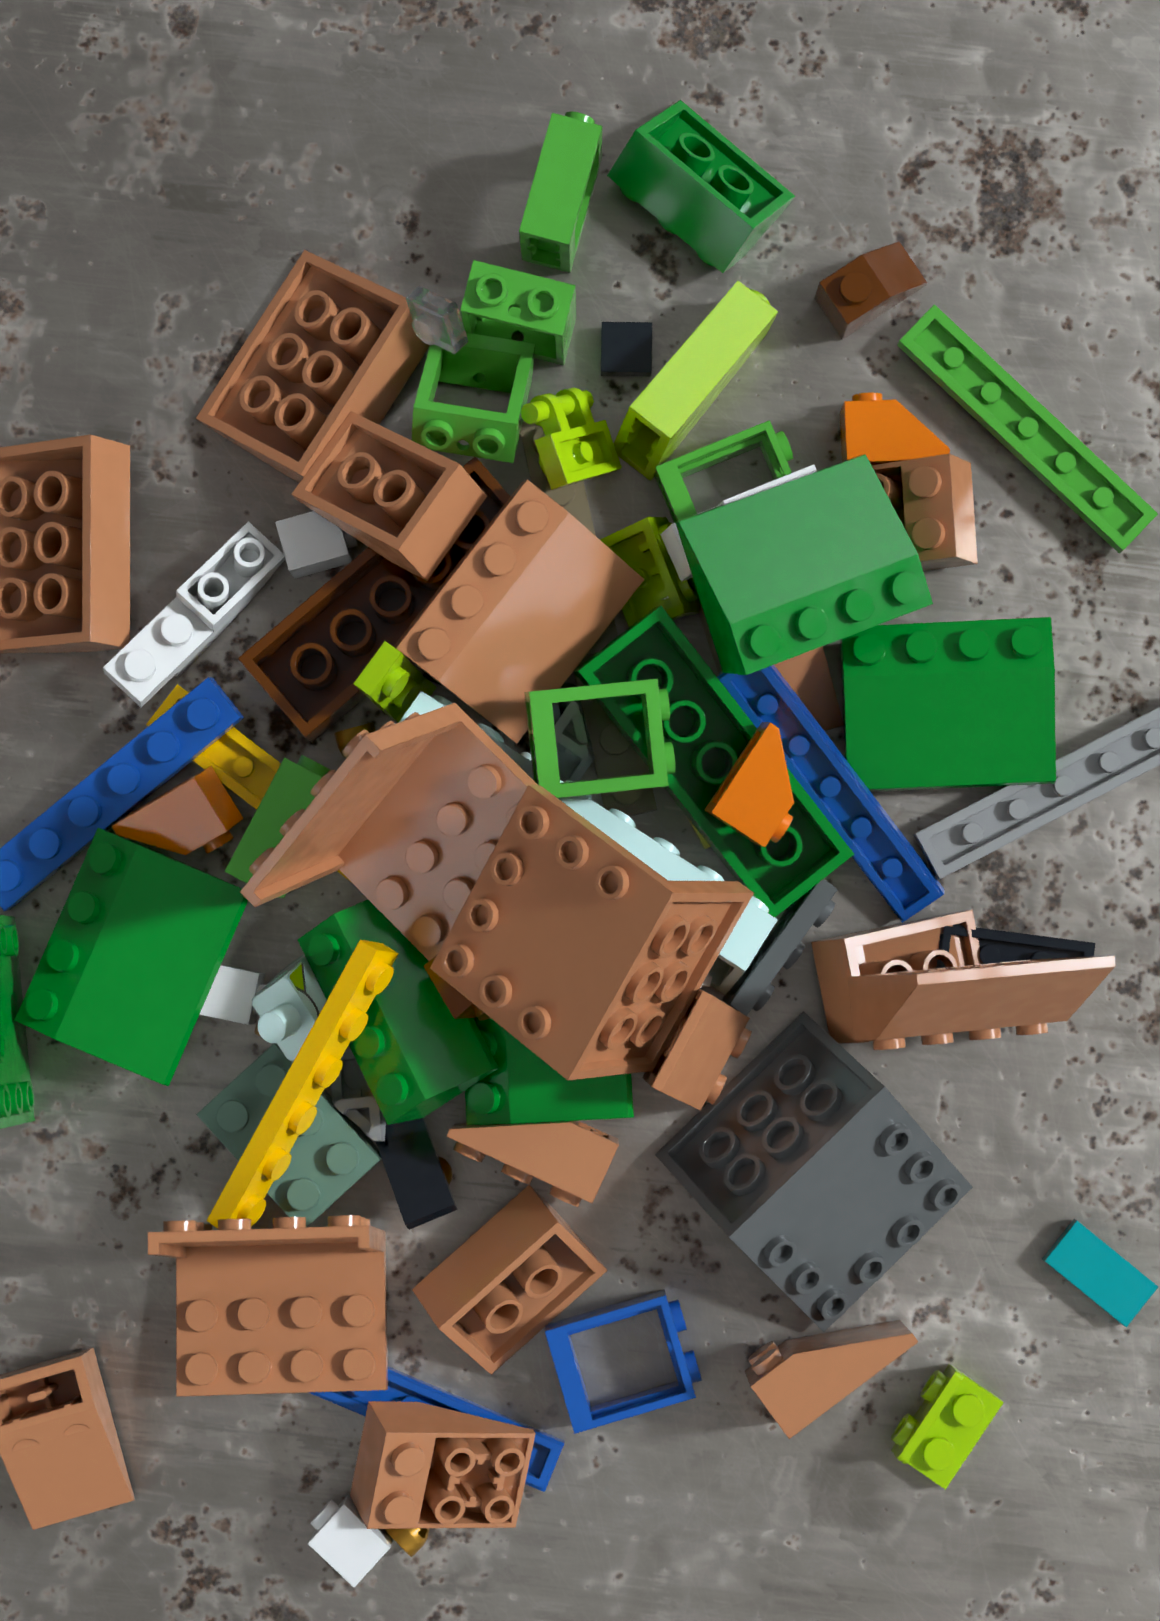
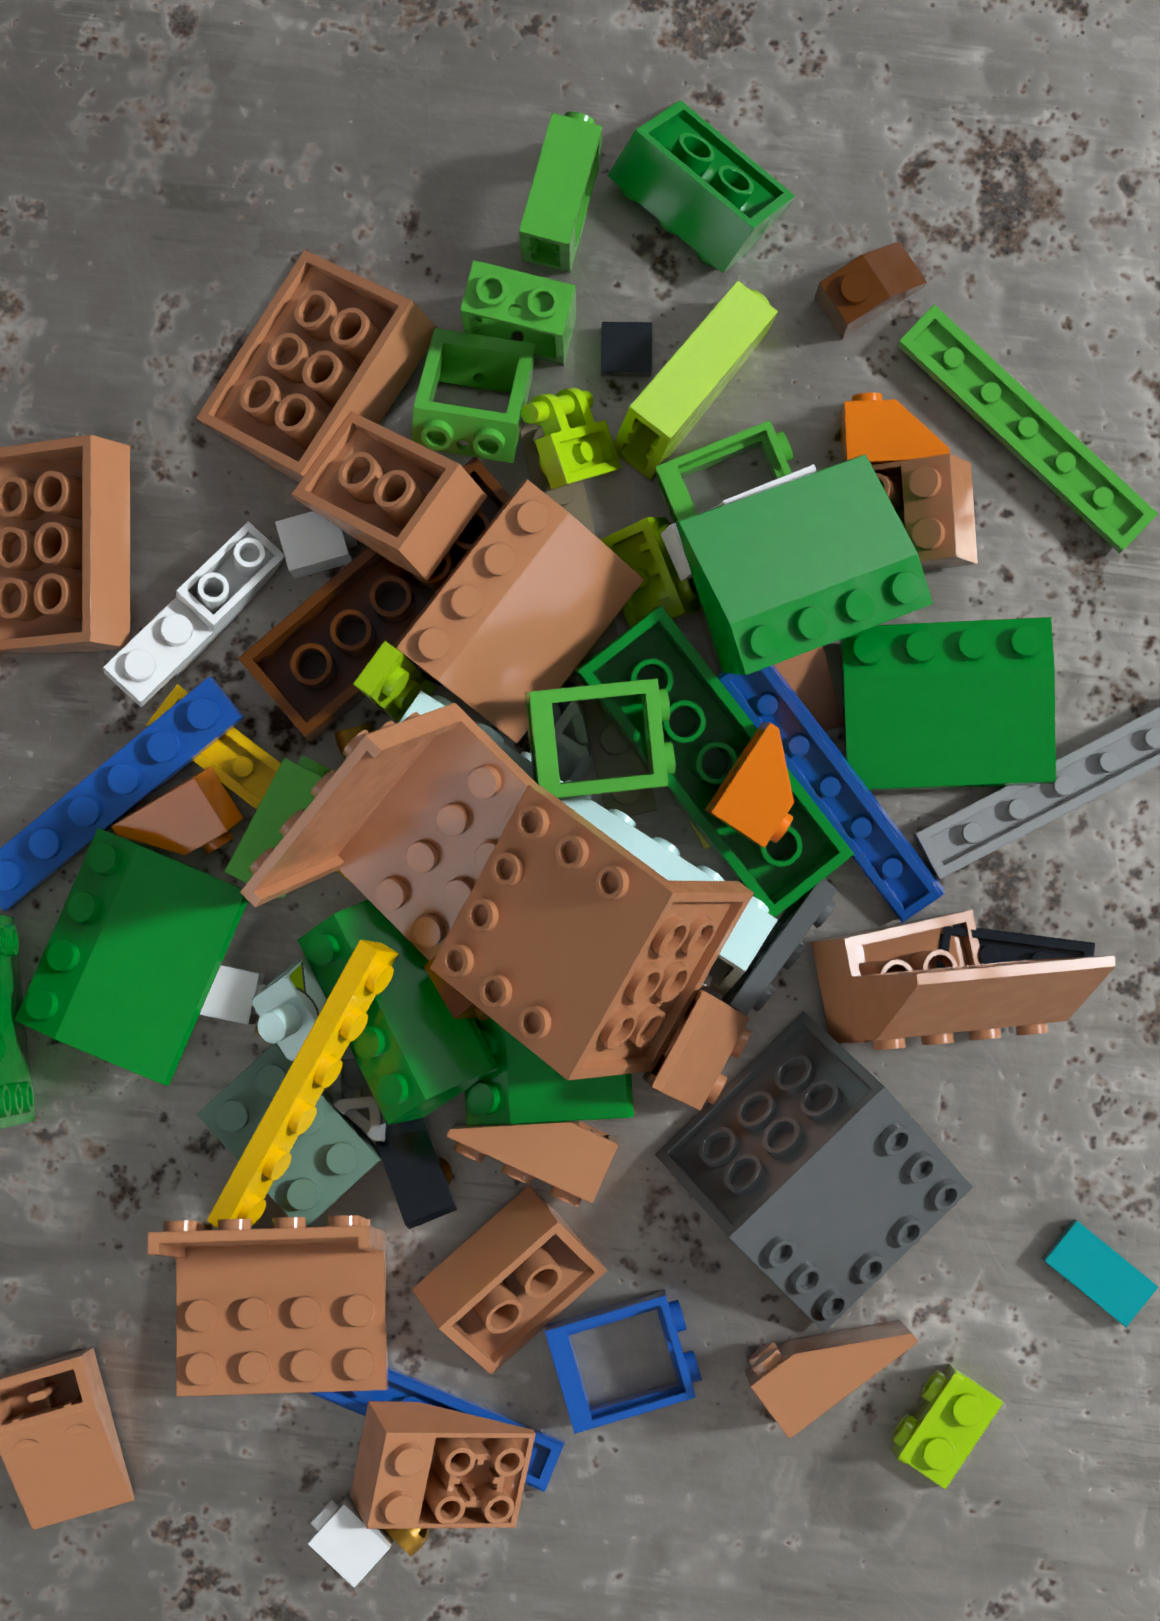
clear plate [406,286,468,354] -> none

